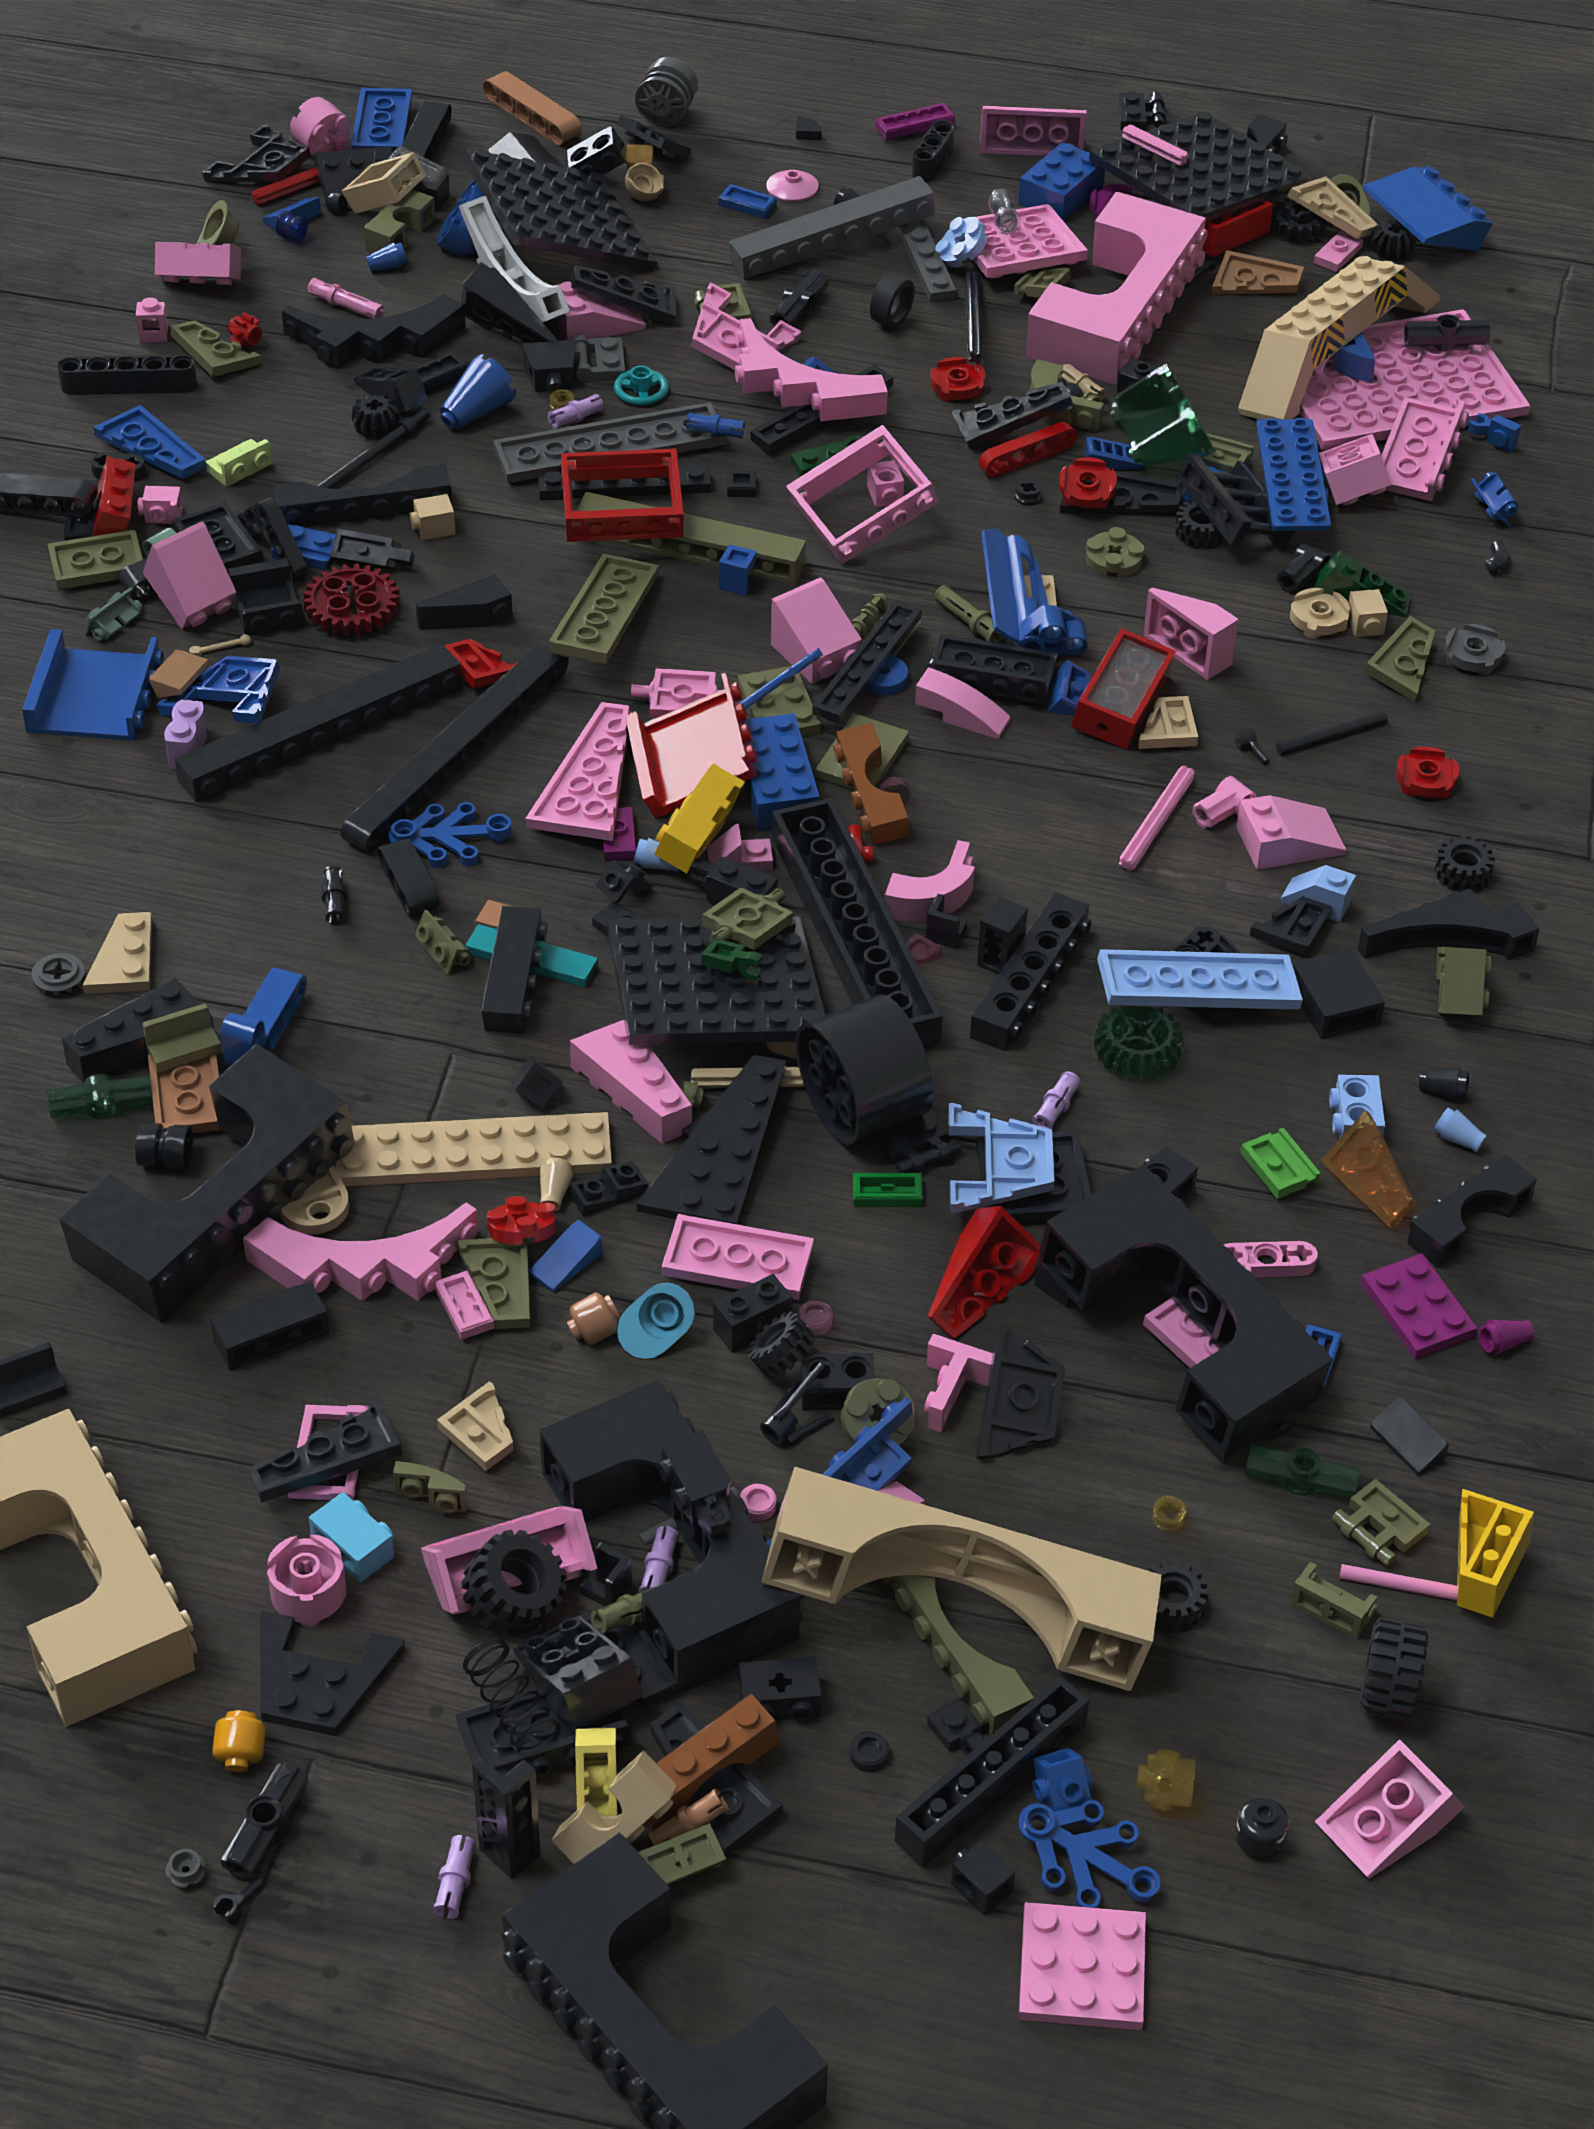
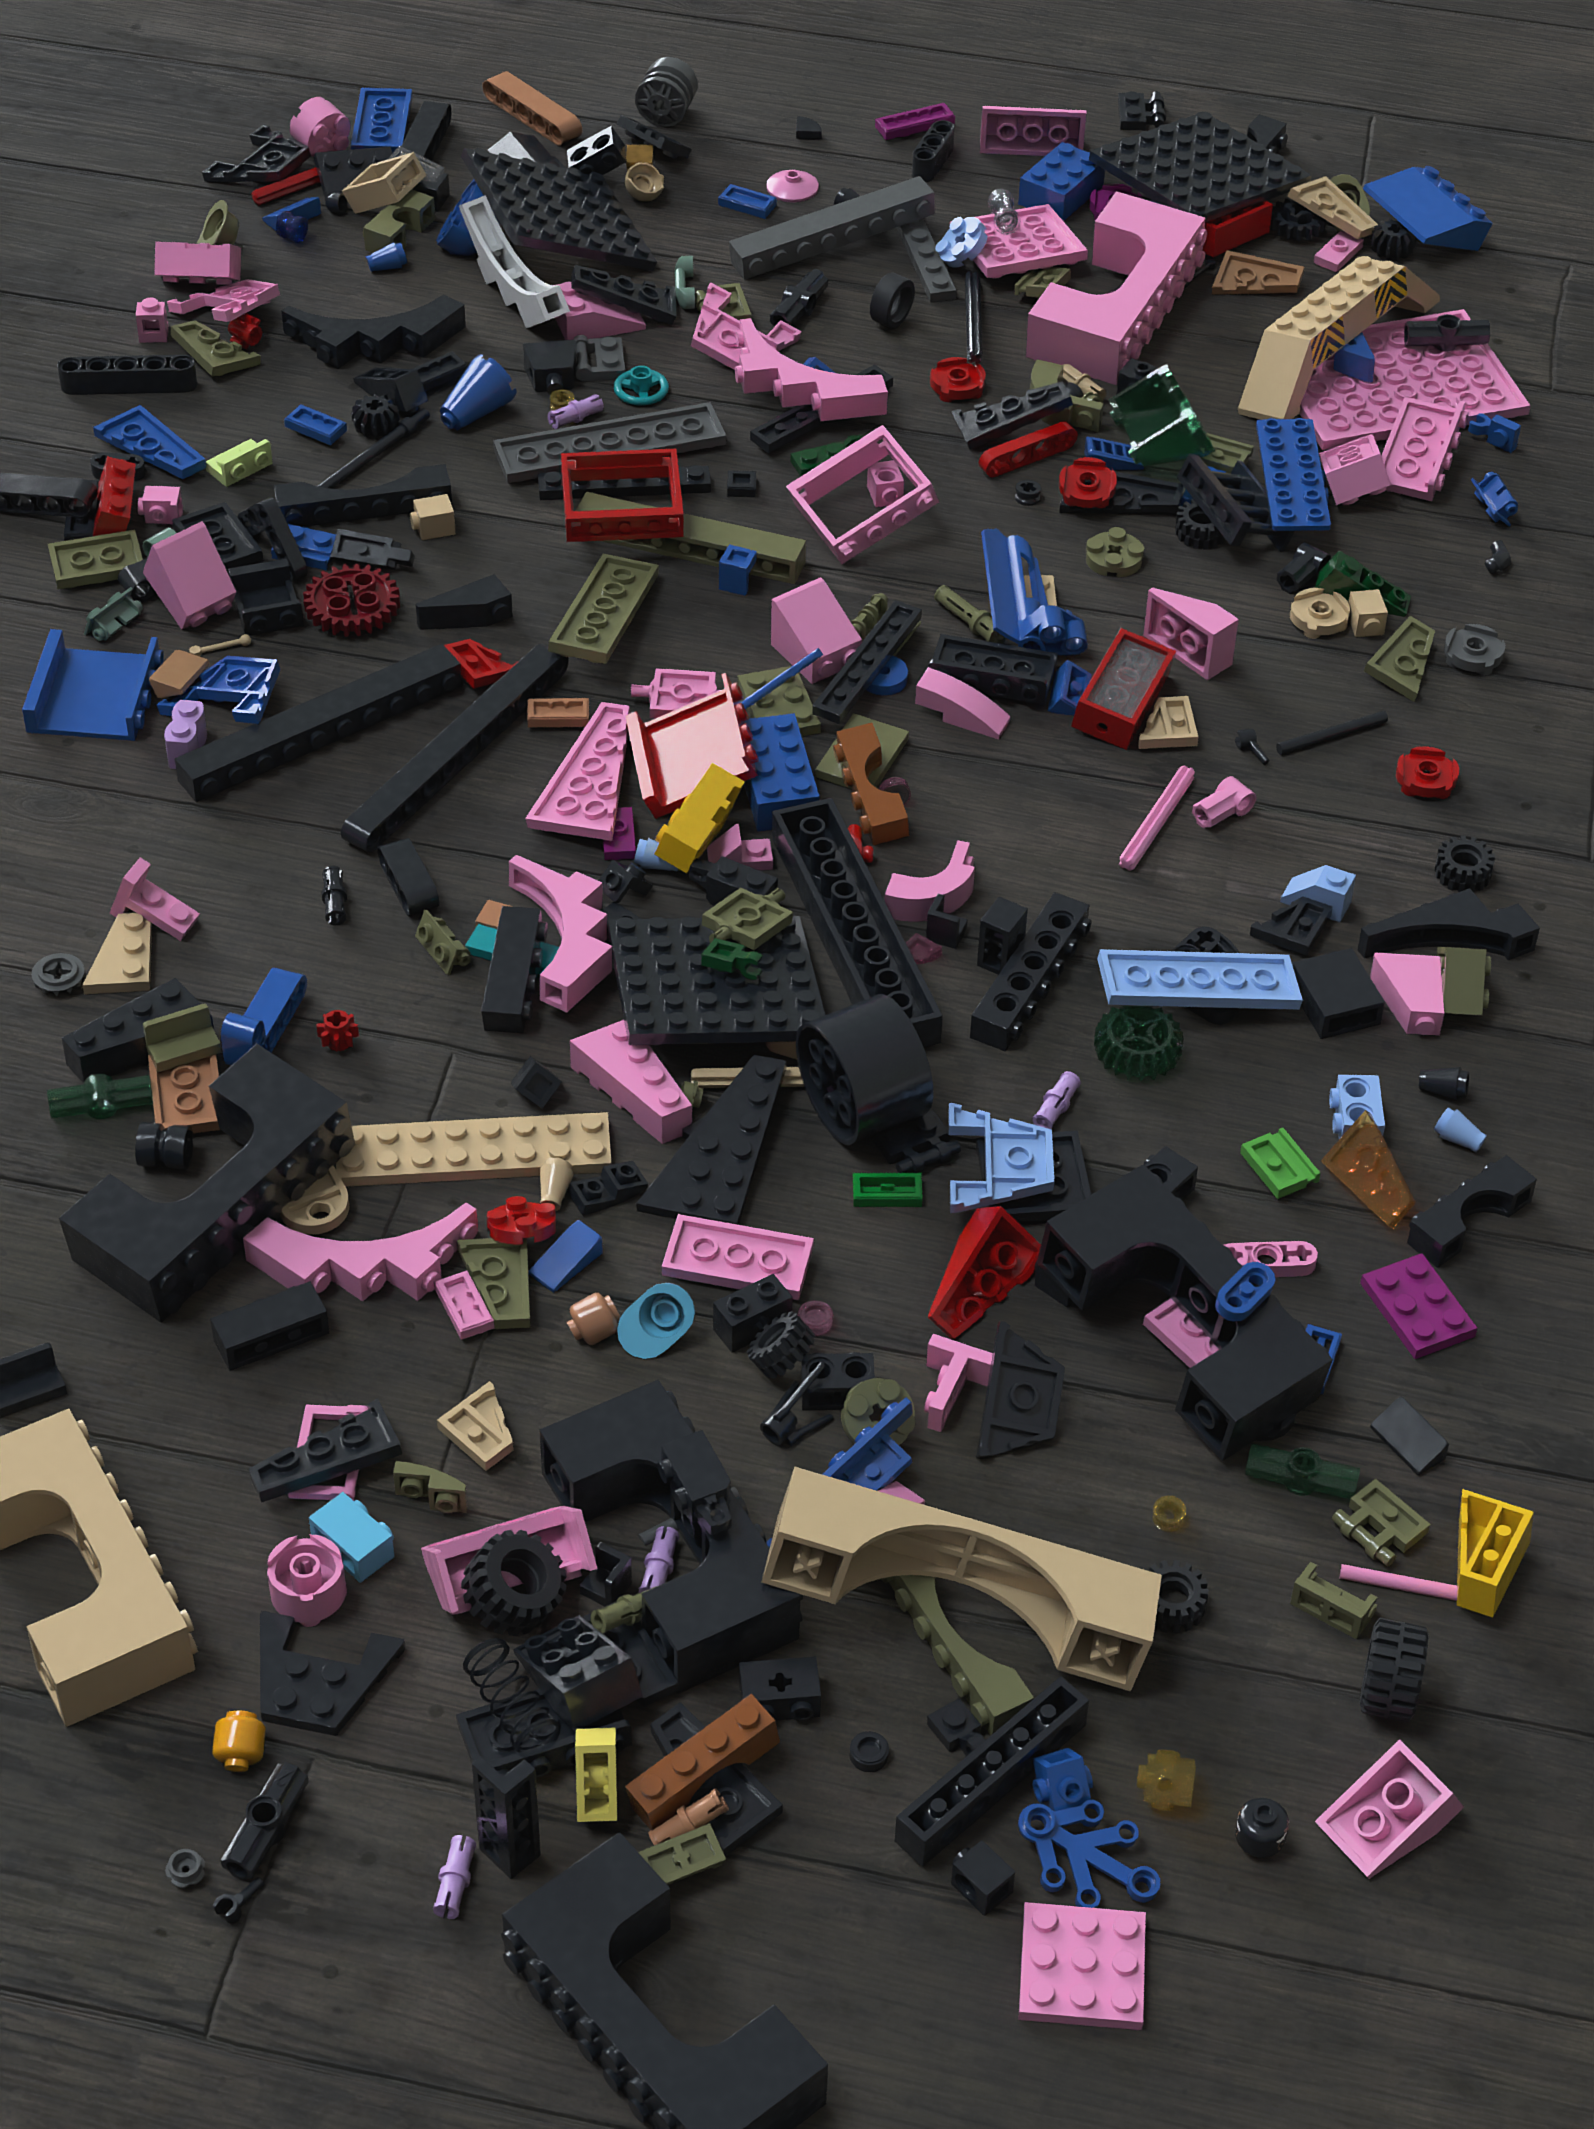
bright pink pin [308,278,385,319] -> none
blue plant [388,802,512,868] -> none
black wedge [461,262,557,343] -> none
tan arch [552,1751,677,1864] -> none
blue pin [686,412,745,439] -> none
bright pink tile [740,1484,776,1522] -> none
bright pink axle [1122,125,1188,166] -> none
bright pink slope [1236,795,1347,870] -> none
magenta cone [1478,1320,1534,1355] -> none
none -> bright pink bracket [110,857,200,941]
none -> bright pink wing [167,279,280,322]
none -> blue plate [284,404,347,445]
none -> red gear [316,1010,359,1051]
none -> bright pink arch [509,855,612,1012]
none -> nougat plate [527,698,589,727]
none -> sand green bar [674,256,695,310]
none -> blue plate [1215,1262,1275,1321]
none -> bright pink slope [1370,953,1444,1036]

